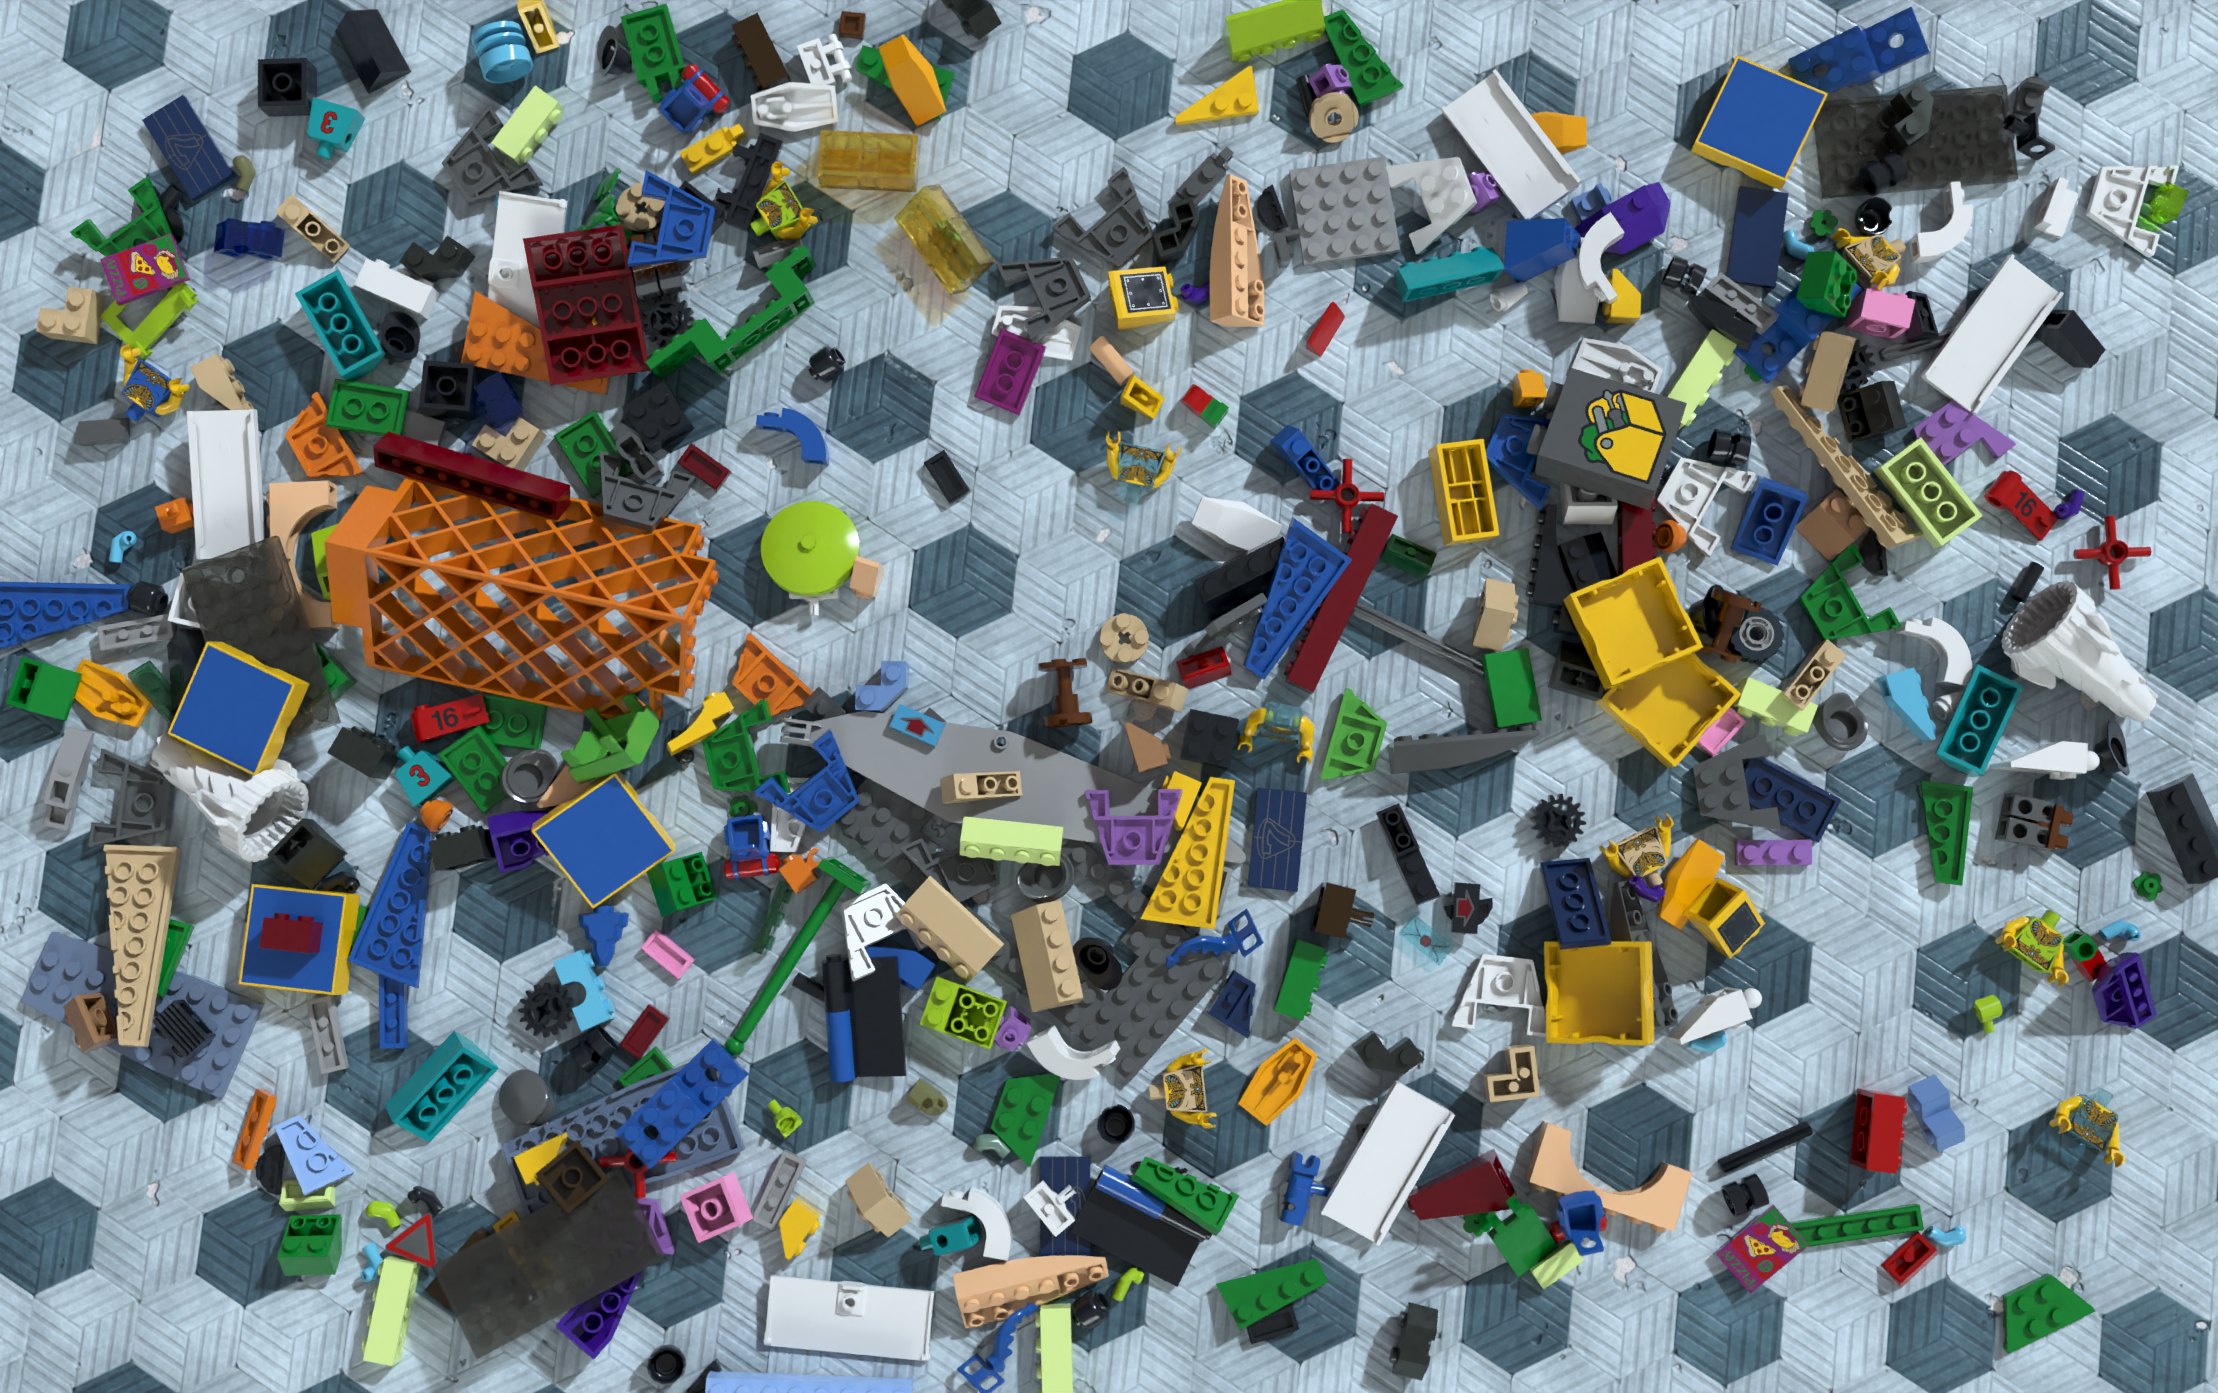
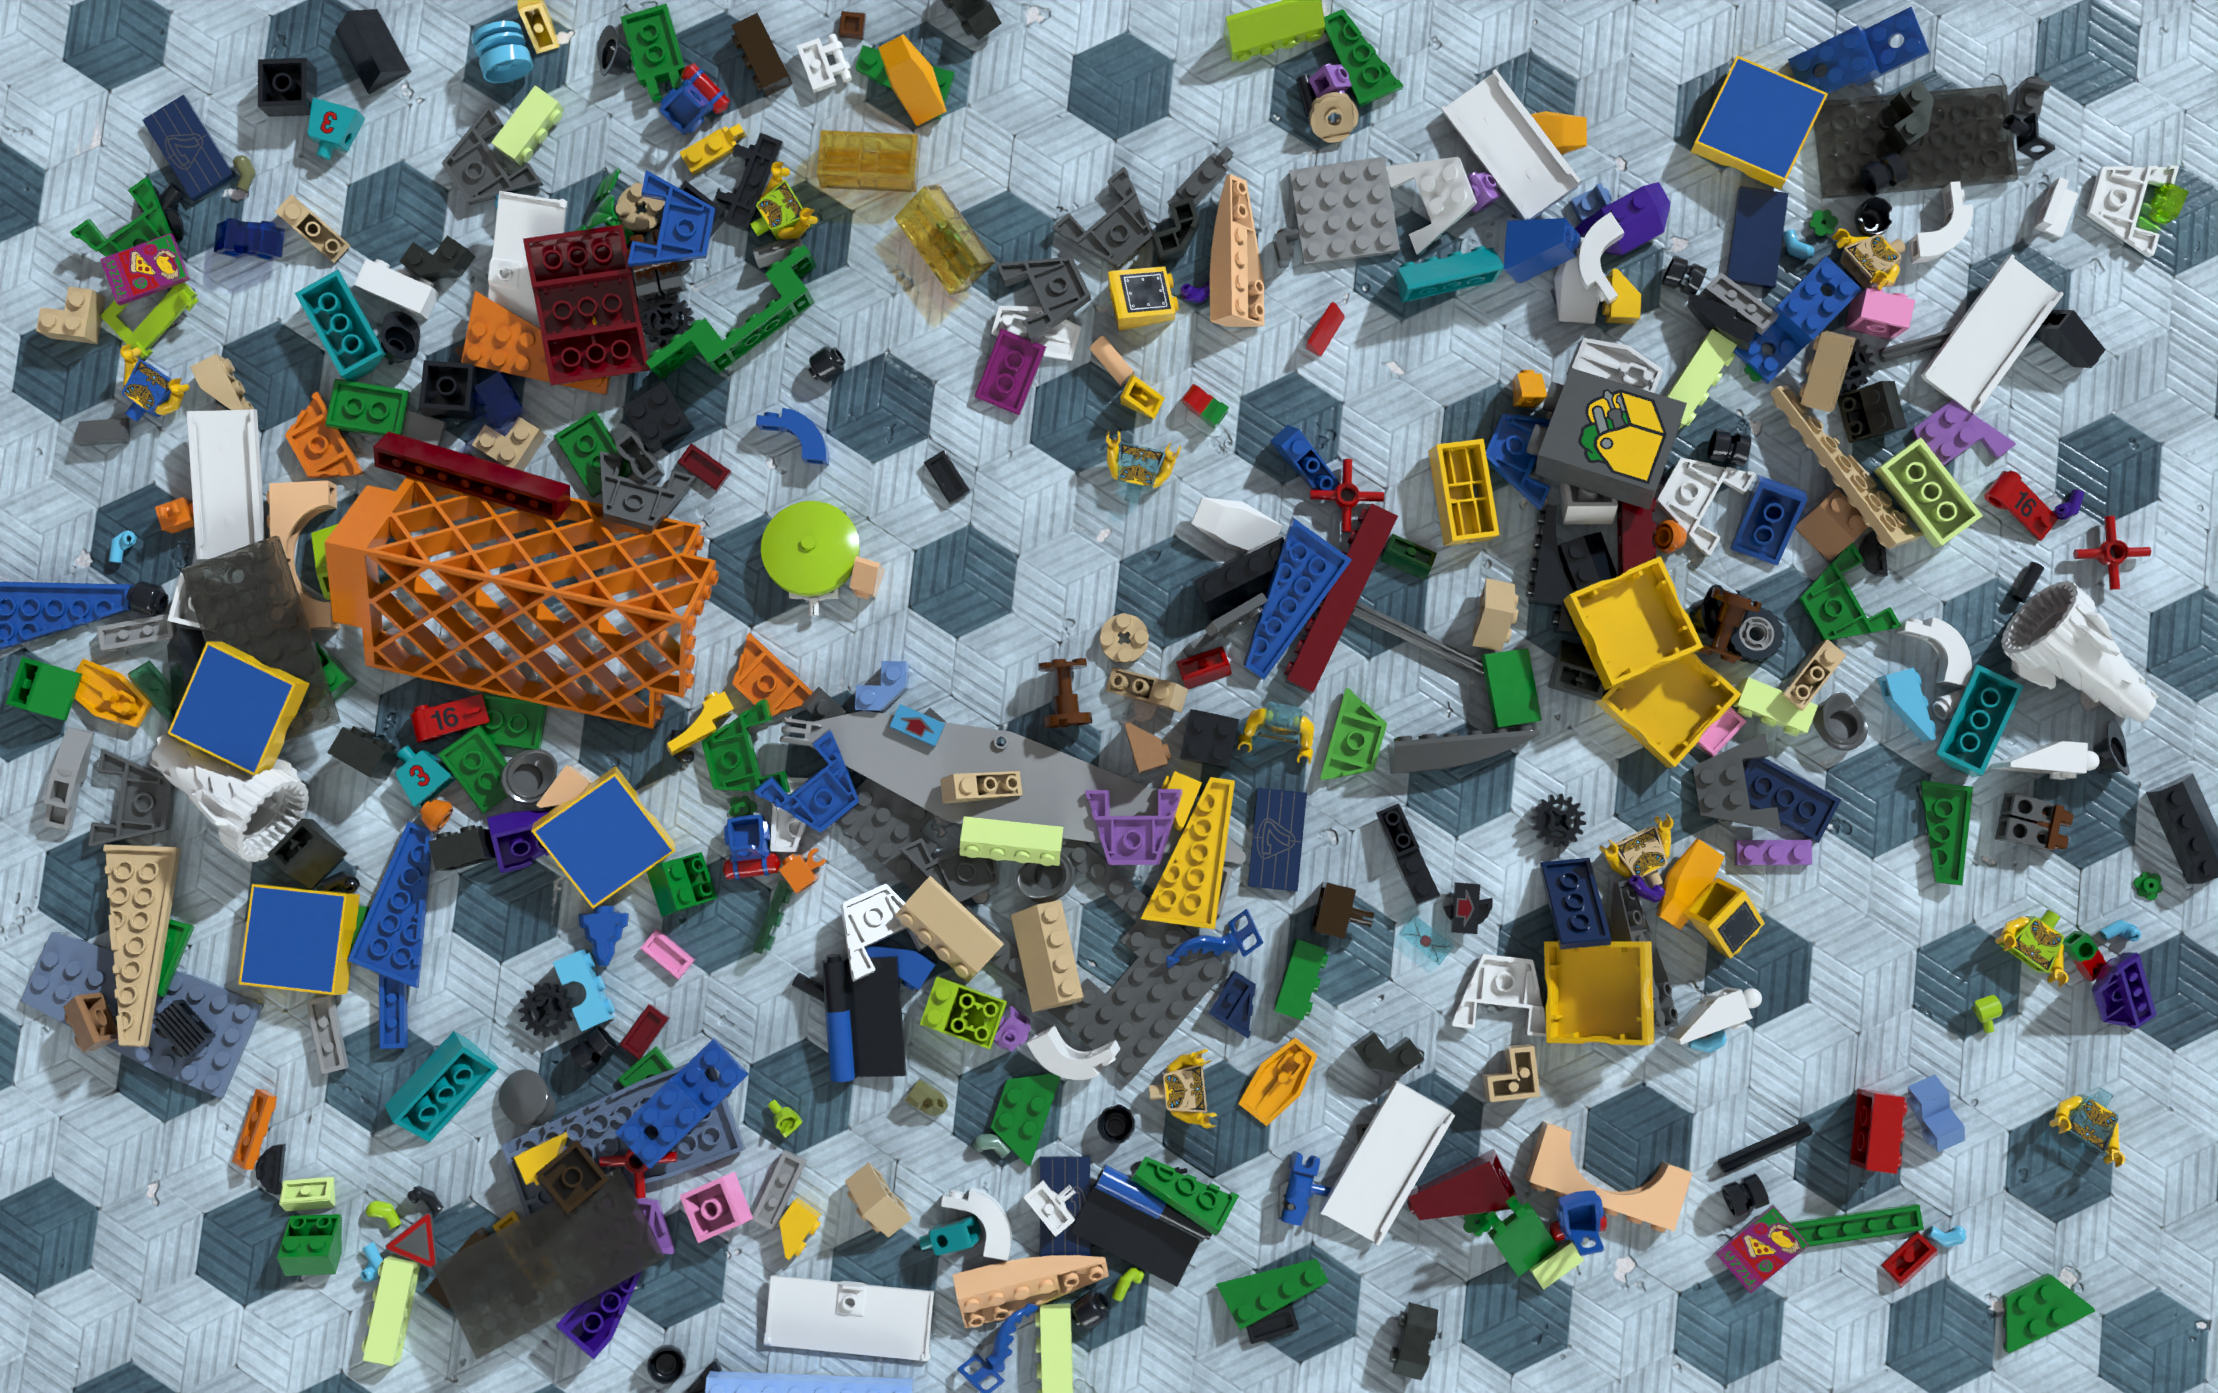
dark red brick [260,913,323,953] -> none
light blue wing [274,1115,354,1196] -> none
bright green piece [561,693,659,784] -> none
green piece [724,857,871,1057] -> none
white piece [751,82,839,132] -> none
black piece [1073,937,1123,990] -> none
yellow wing [1175,66,1259,126] -> none
black tile [1256,184,1289,232] -> none
white cone [1490,282,1528,312] -> none
green slope [1796,251,1857,318] -> none
black slope [1905,291,1939,342] -> none

